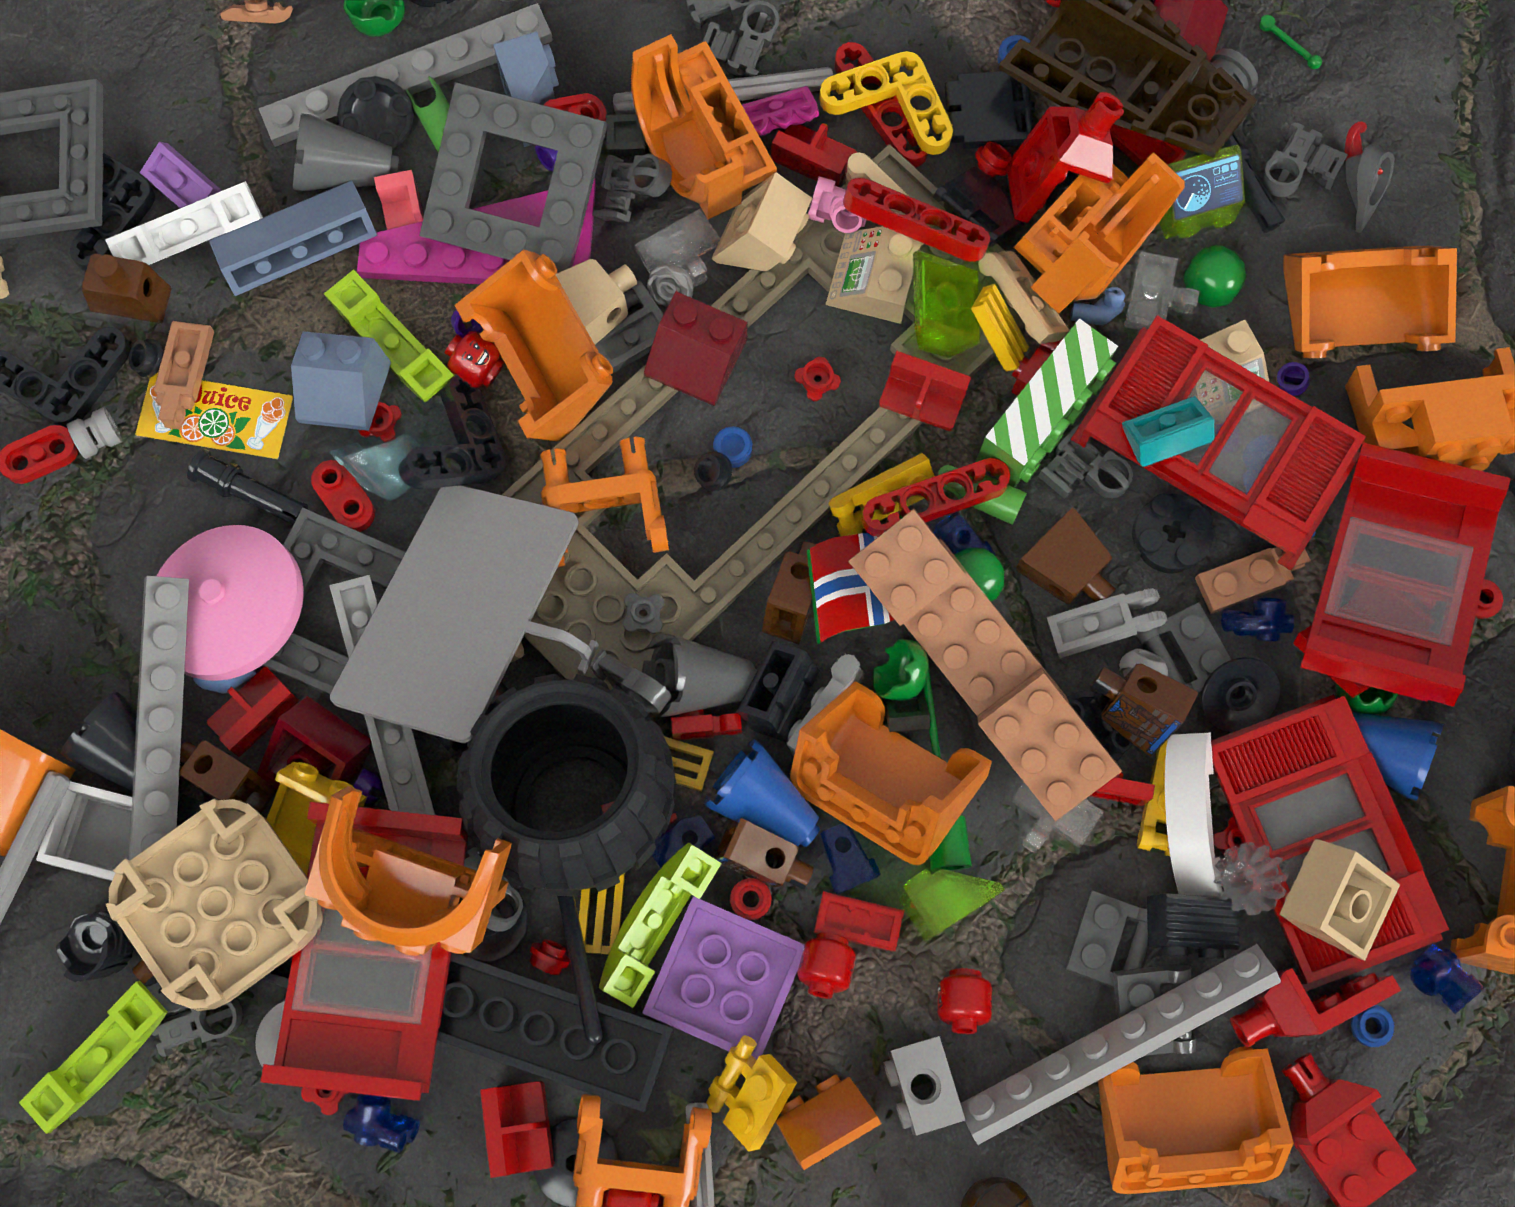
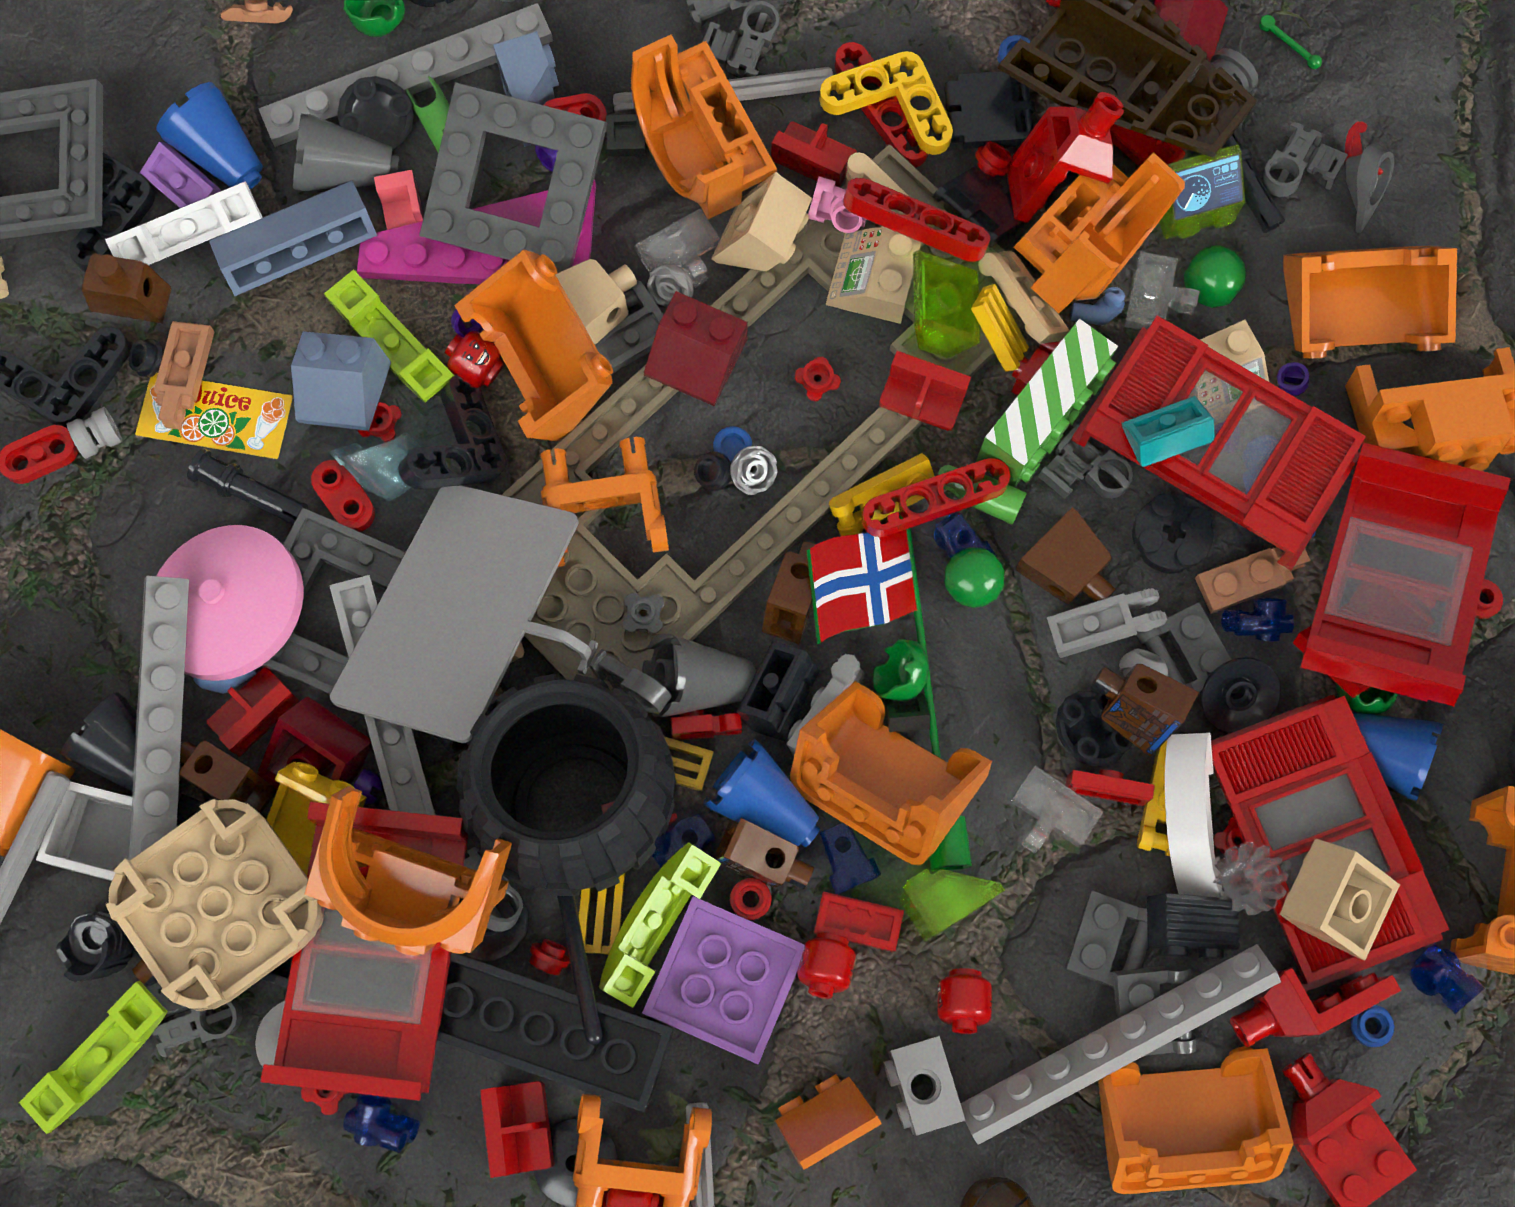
dark grey piece [592,154,672,222] -> none
yellow plate [706,1035,797,1151] -> none
dark pink plate [742,86,819,136] -> none
nougat bracket [848,509,1122,822] -> none
none -> blue cone [156,82,263,189]
none -> light grey plate [730,445,777,495]

